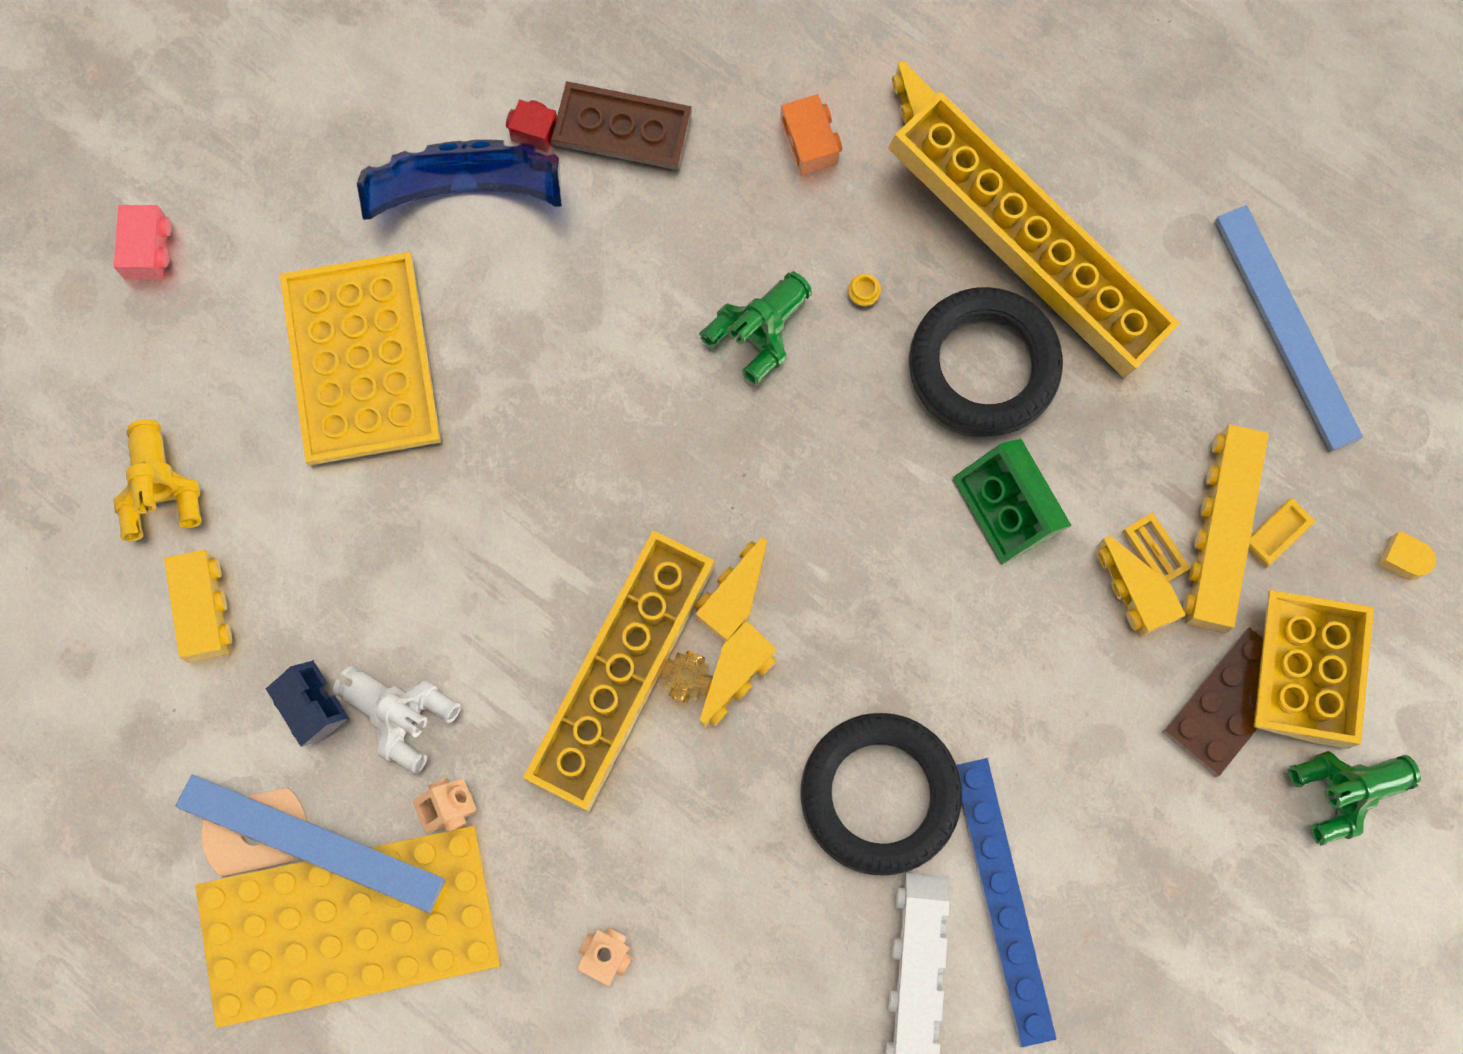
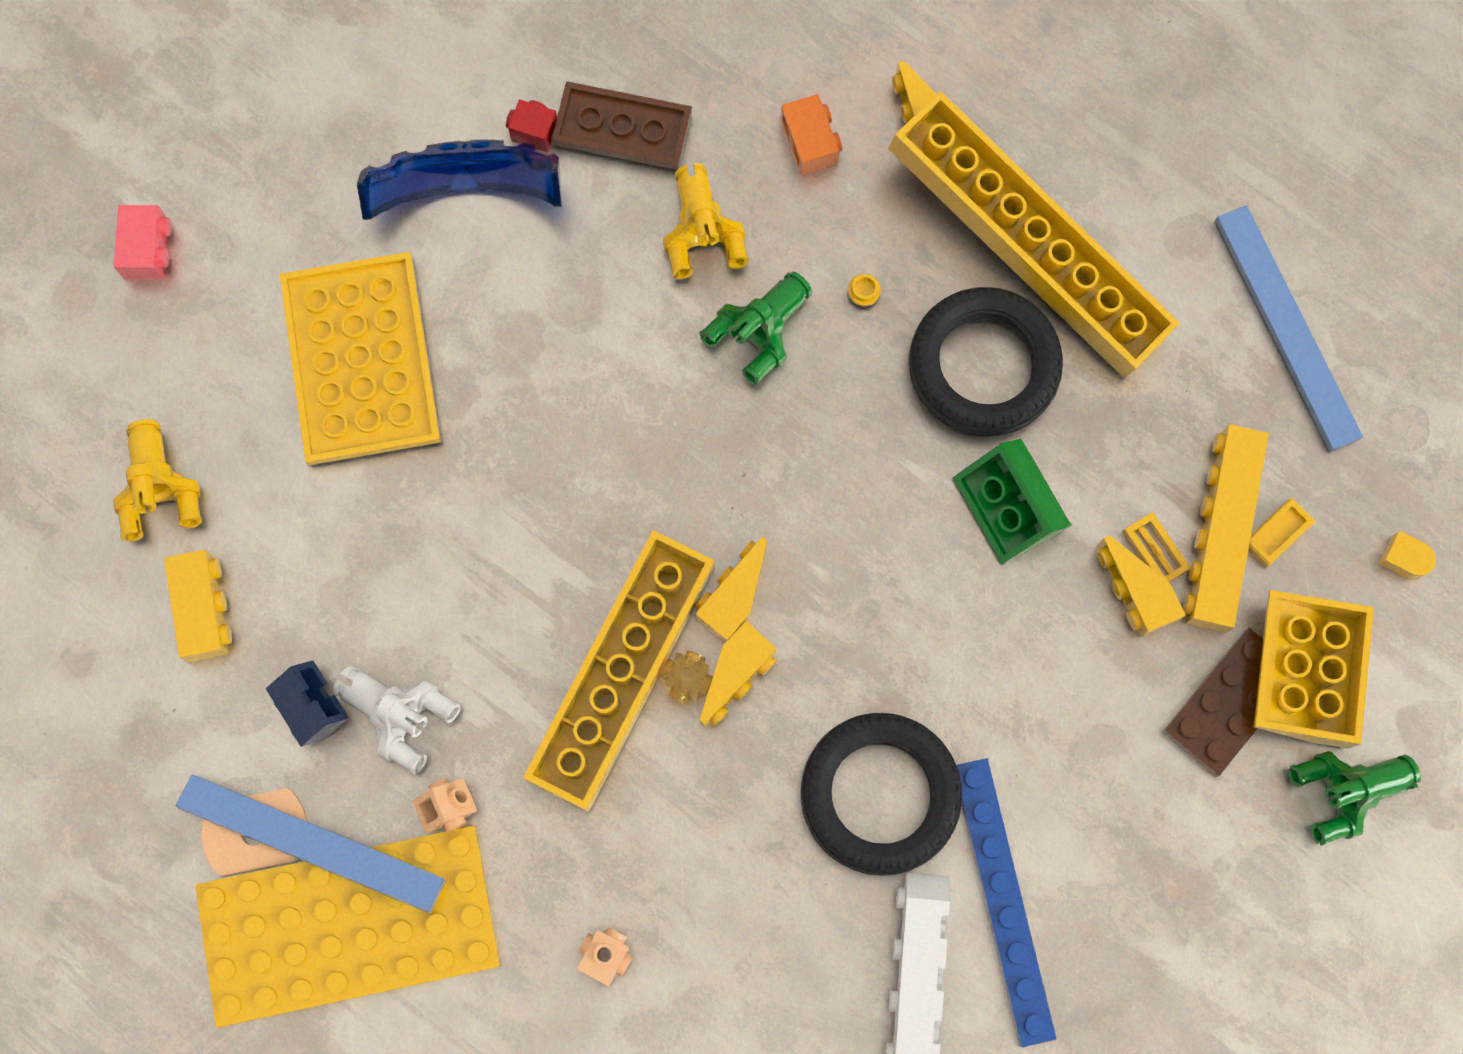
none -> yellow wheel [663,163,749,279]

